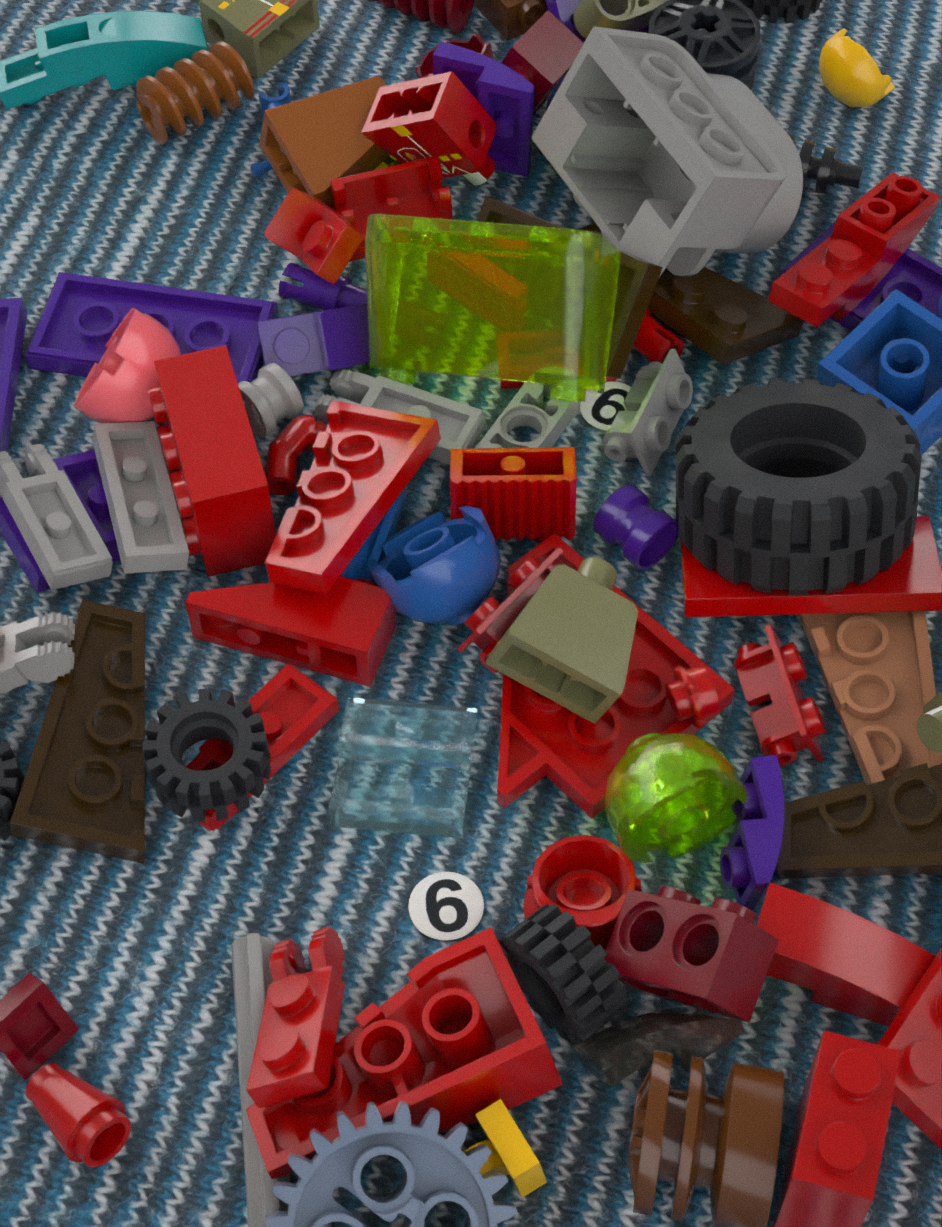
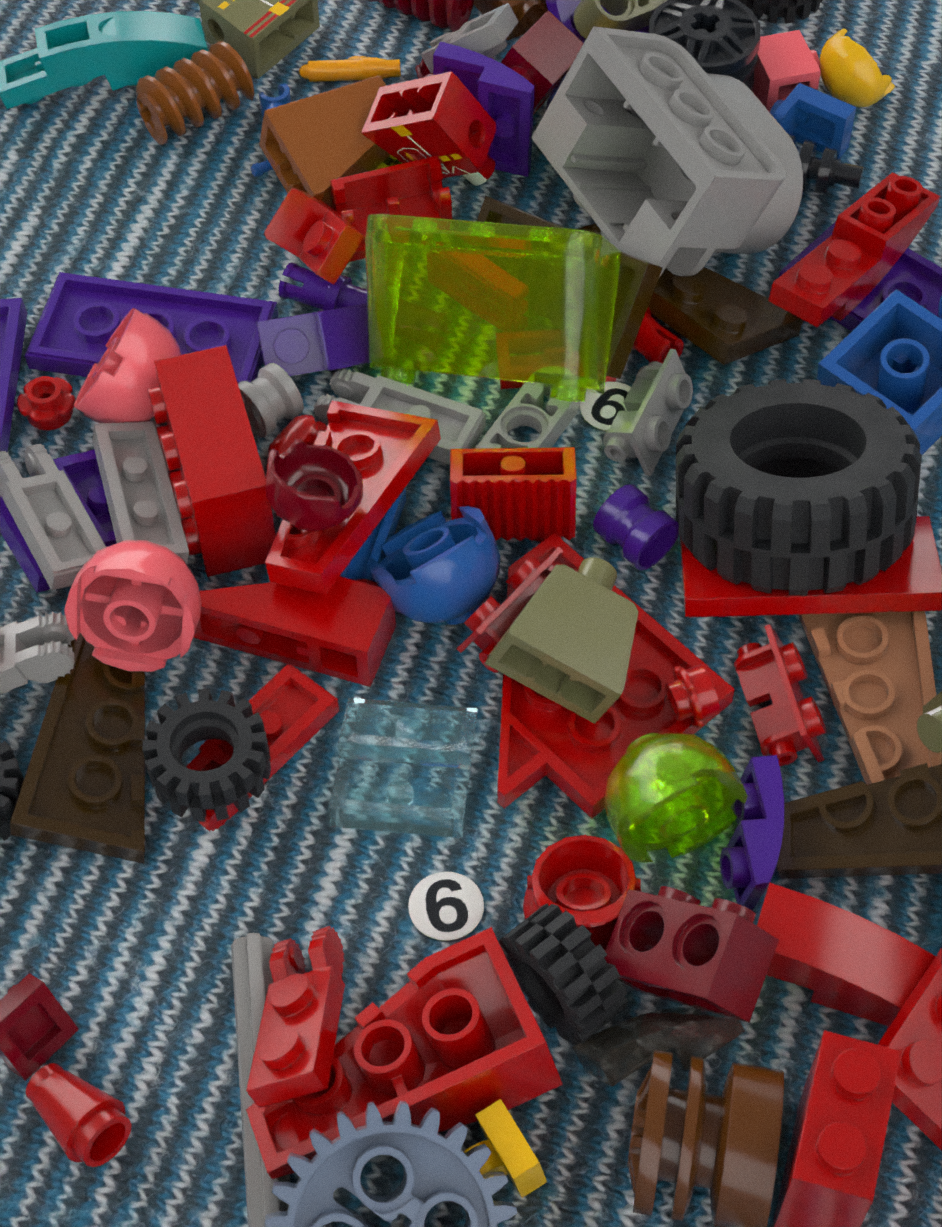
none -> red plate [17,376,76,430]
none -> coral cylinder [64,540,202,672]
none -> dark red hair [266,439,363,531]
none -> light orange piece [299,56,401,82]
none -> light grey plate [420,3,518,73]
none -> coral brick [753,30,821,112]
none -> blue bracket [770,83,856,159]

